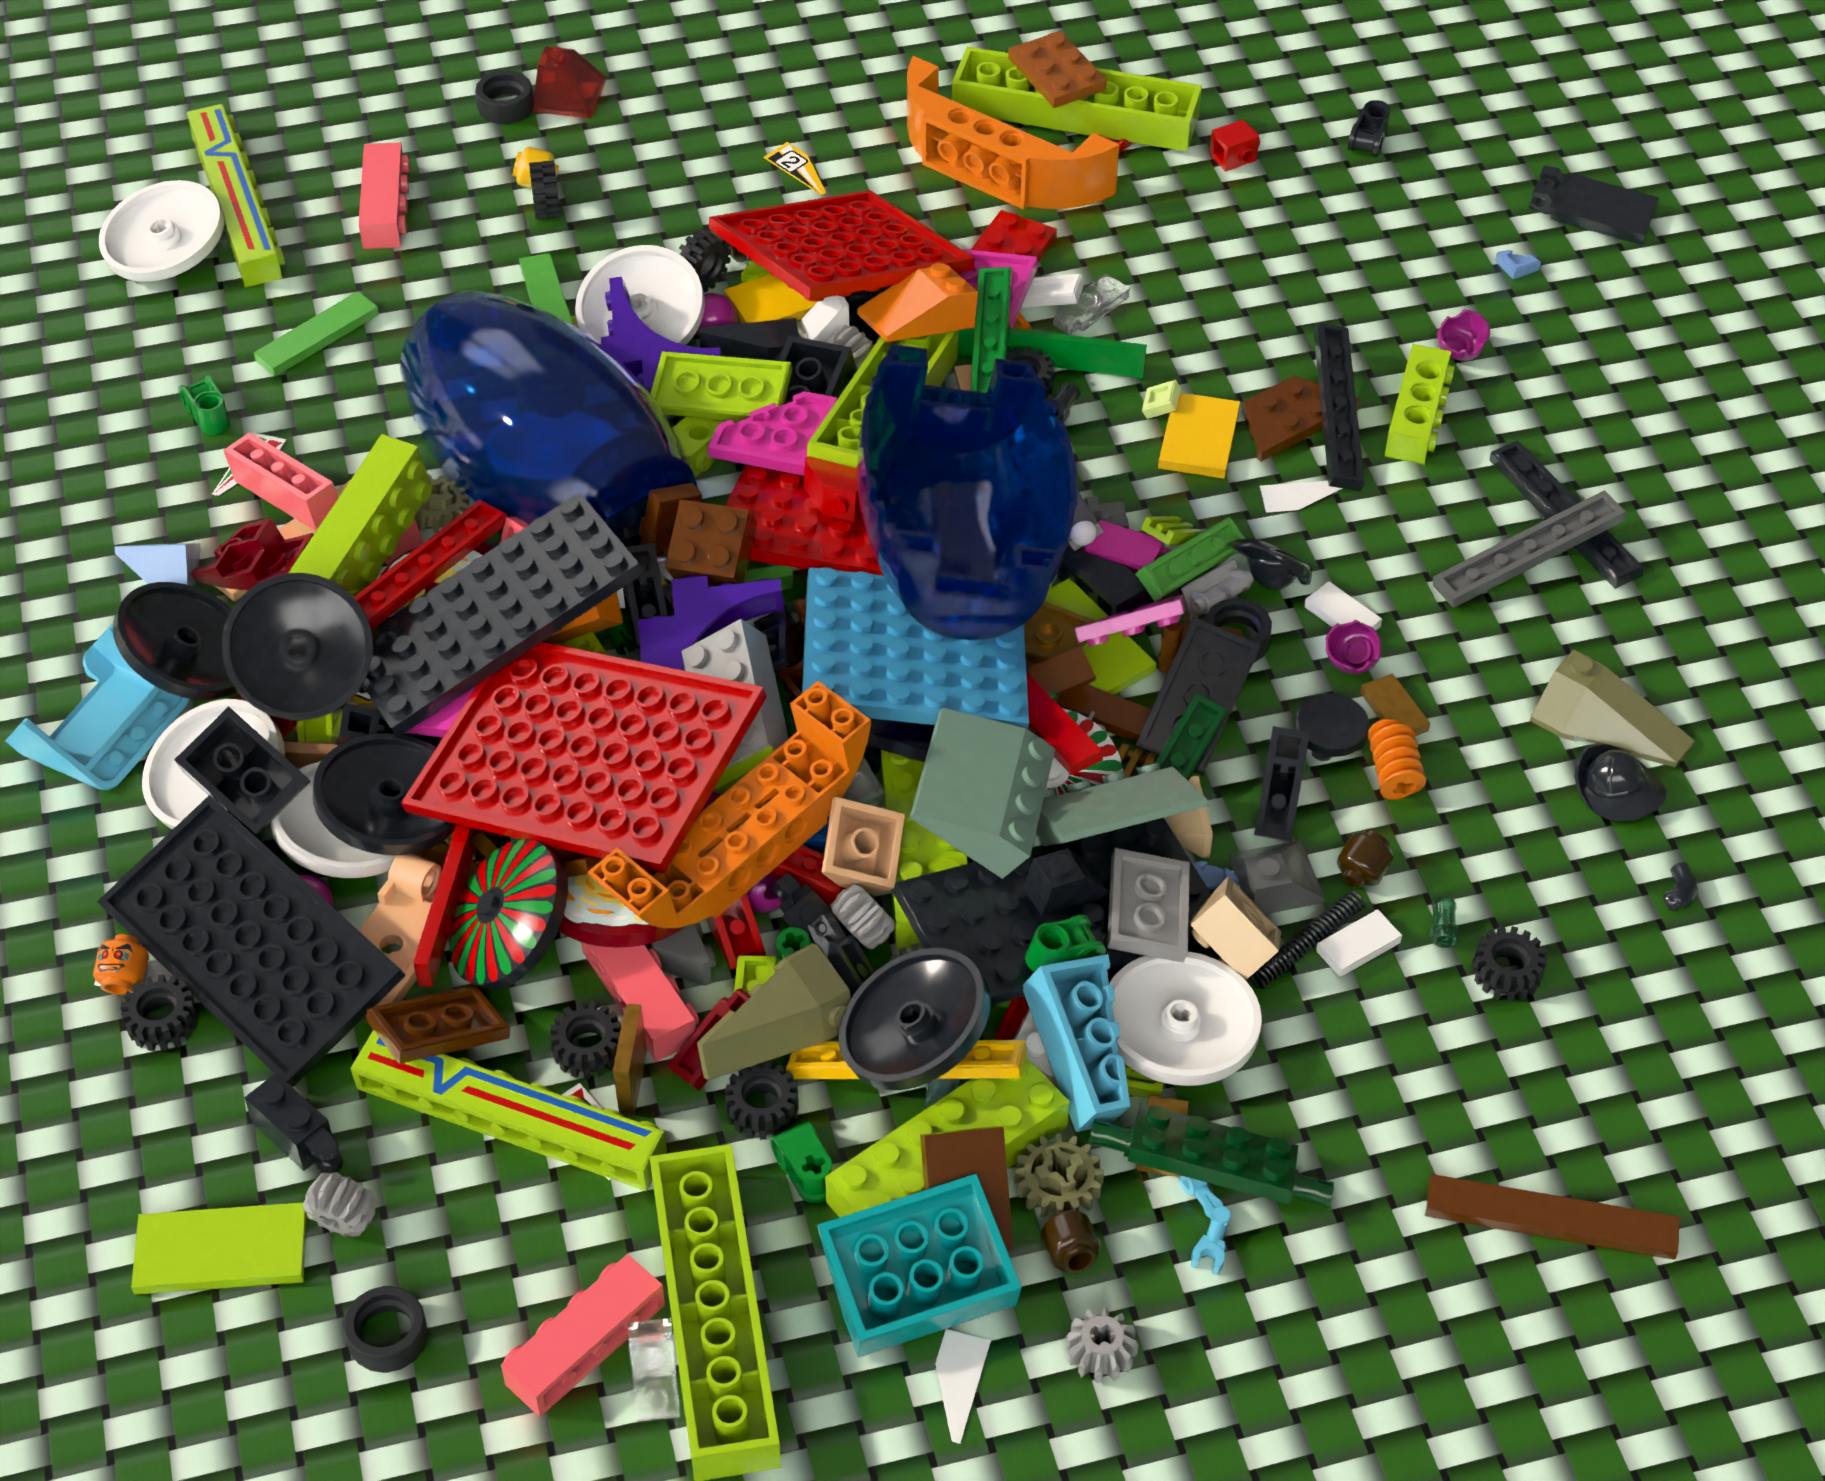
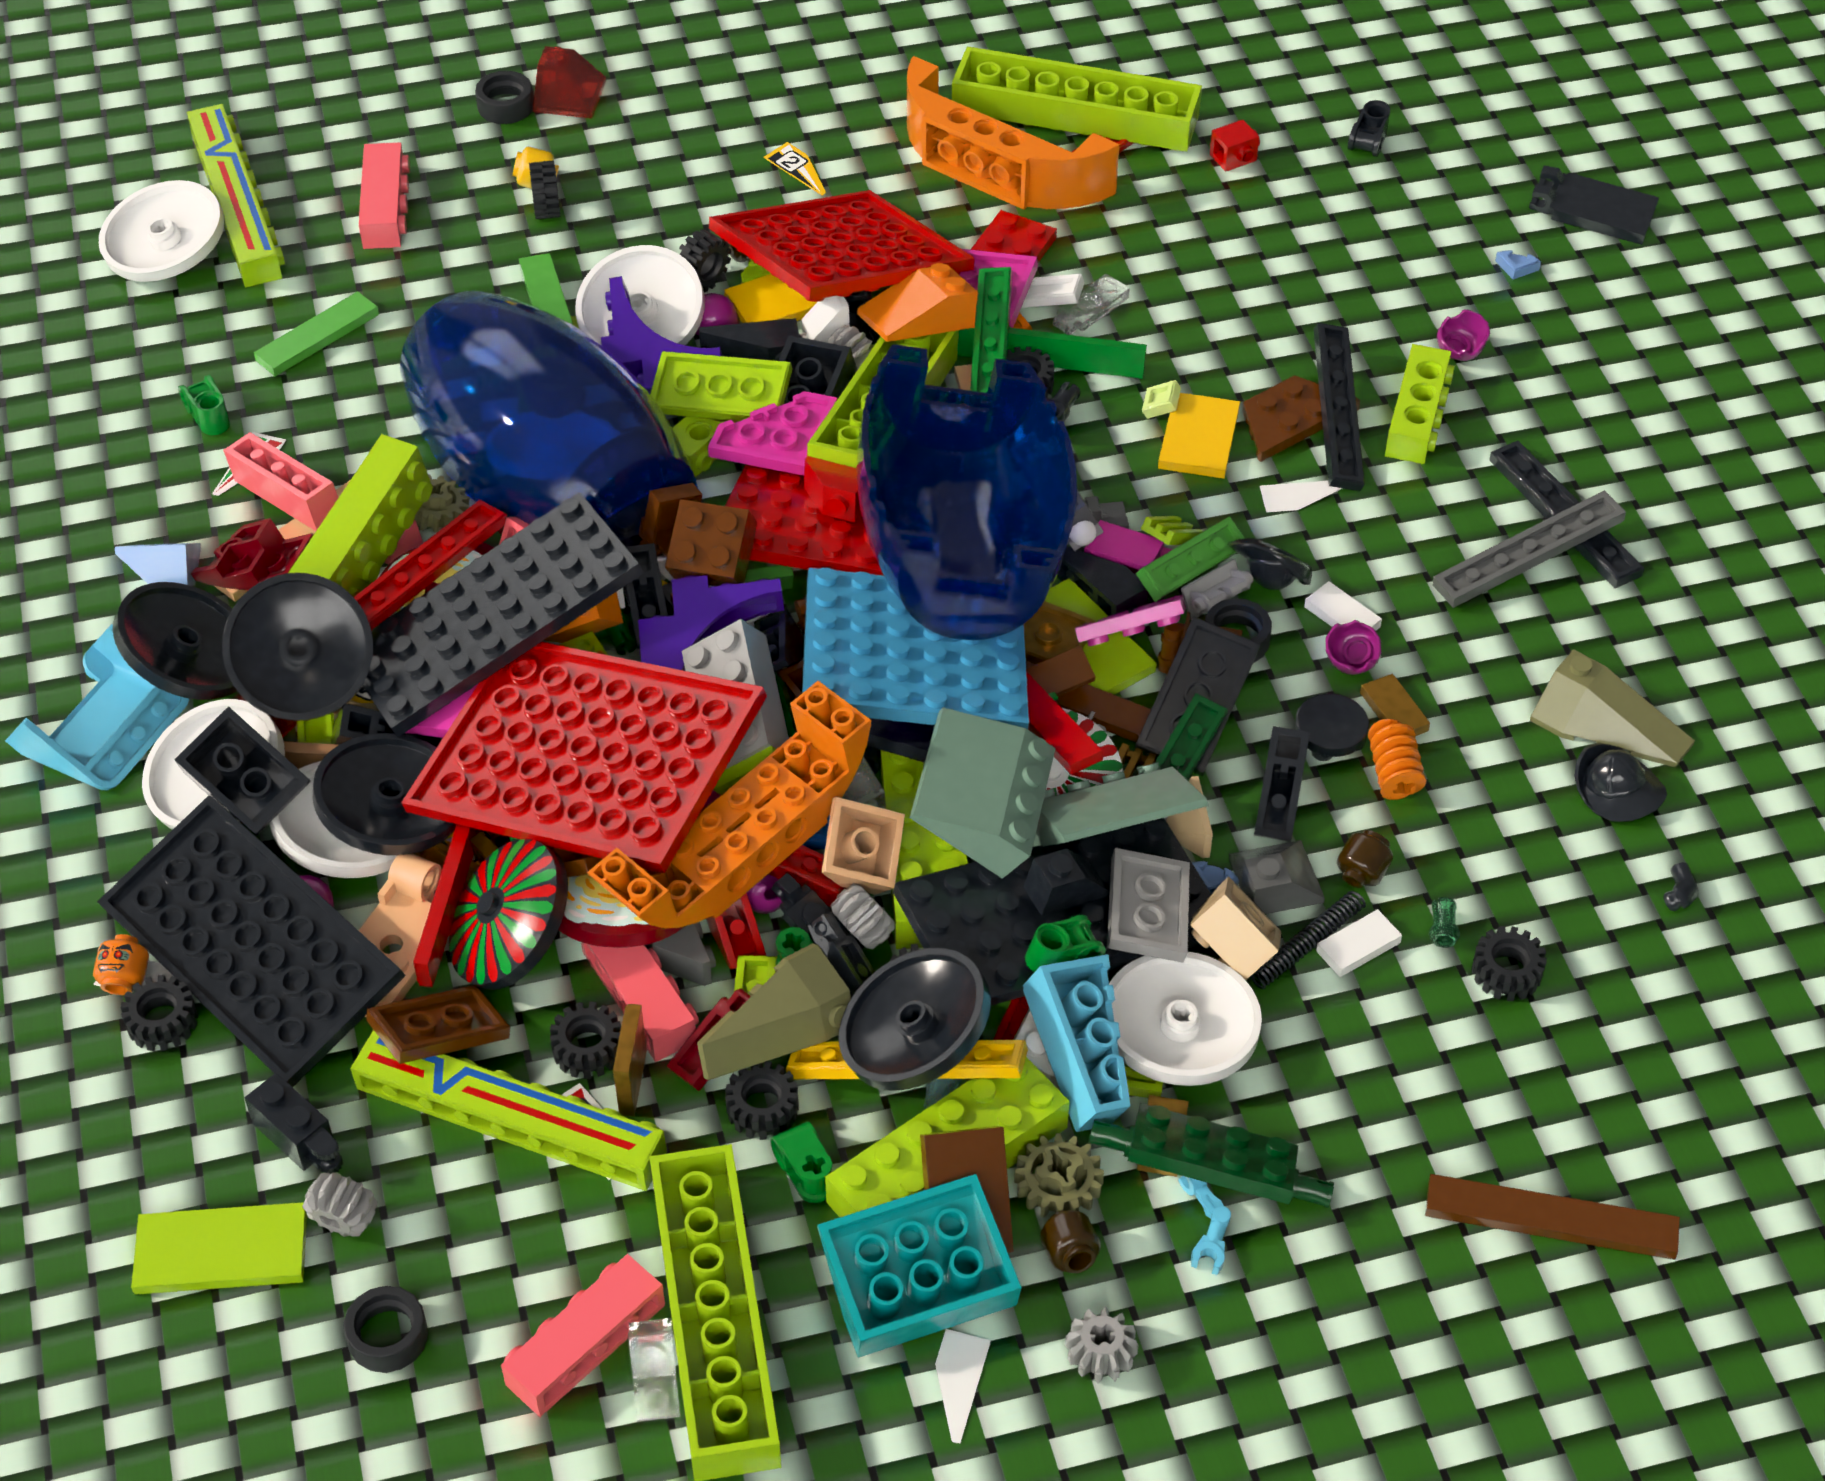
dark orange plate [1008,30,1107,108] -> none

